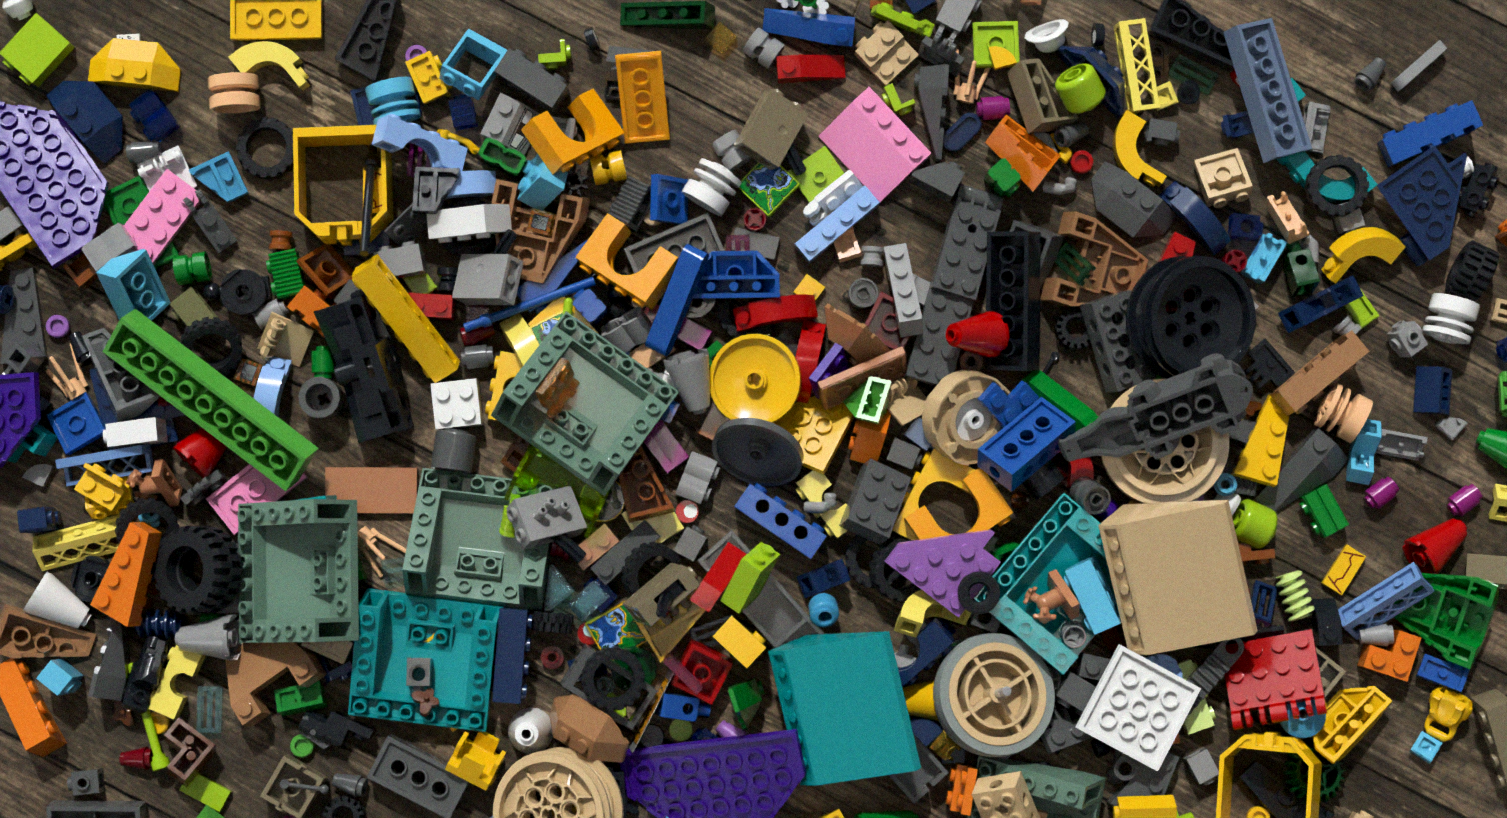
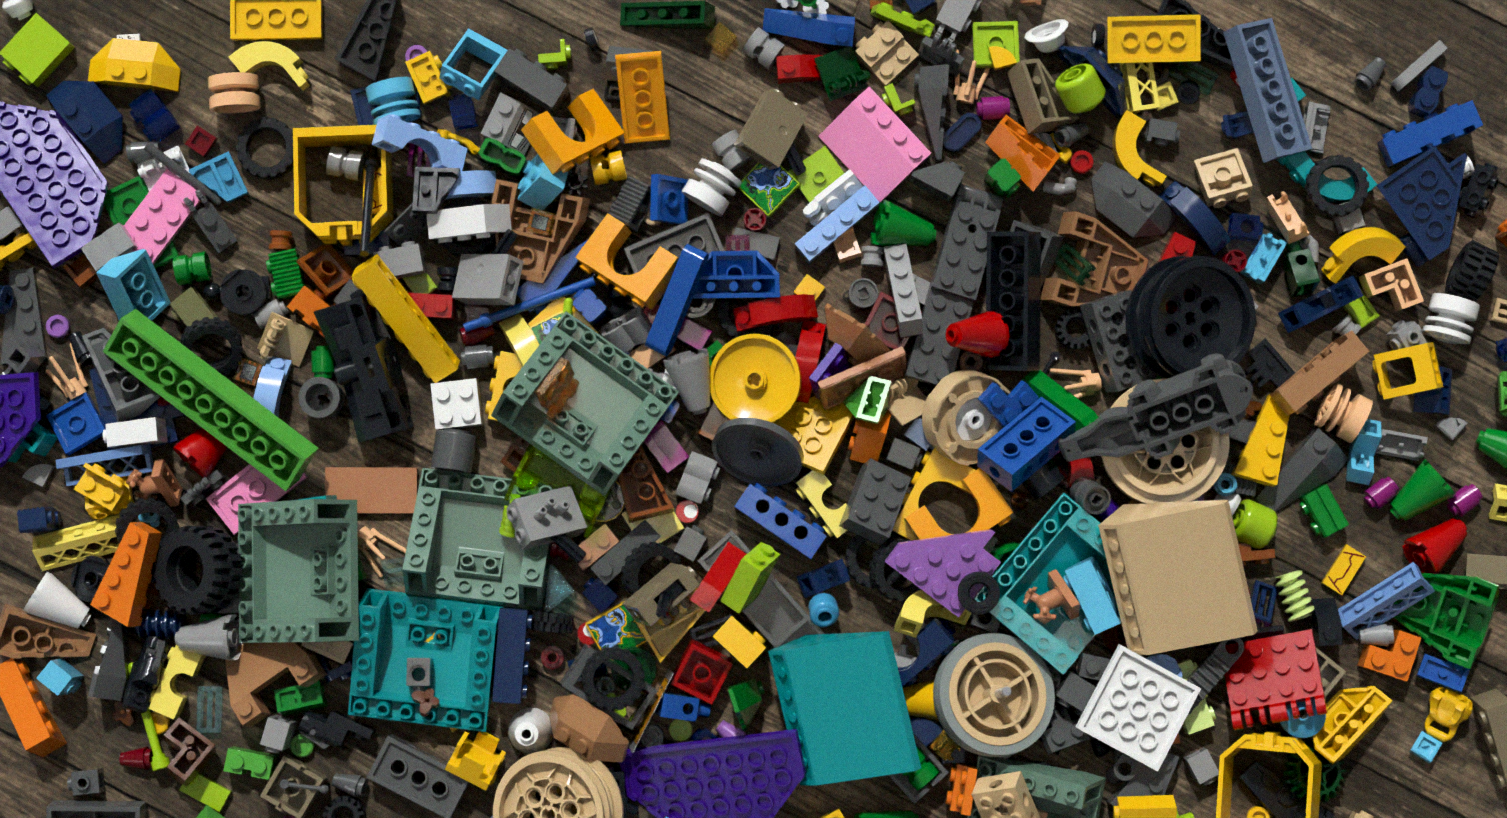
clear light blue brick [567,580,610,622] -> none
clear pink tile [663,653,702,695] -> none
light grey arm [804,493,838,513] -> none
light grey wheel [1061,621,1086,648] -> none
none -> dark grey bar [144,142,223,206]
none -> dark red plate [185,125,218,158]
none -> bright green brick [223,746,278,780]
none -> light grey brick [260,715,298,753]
none -> light grey wheel [326,146,365,181]
none -> dark green hinge [814,46,871,101]
none -> green cone [871,200,936,246]
none -> green wheel [902,746,939,791]
none -> light nougat plant [1050,368,1102,399]
none -> yellow plate [1107,15,1201,63]
none -> light nougat brick [1358,259,1424,312]
none -> yellow window [1373,342,1443,400]
none -> green cone [1390,459,1456,521]
none -> dark blue brick [1408,66,1448,118]

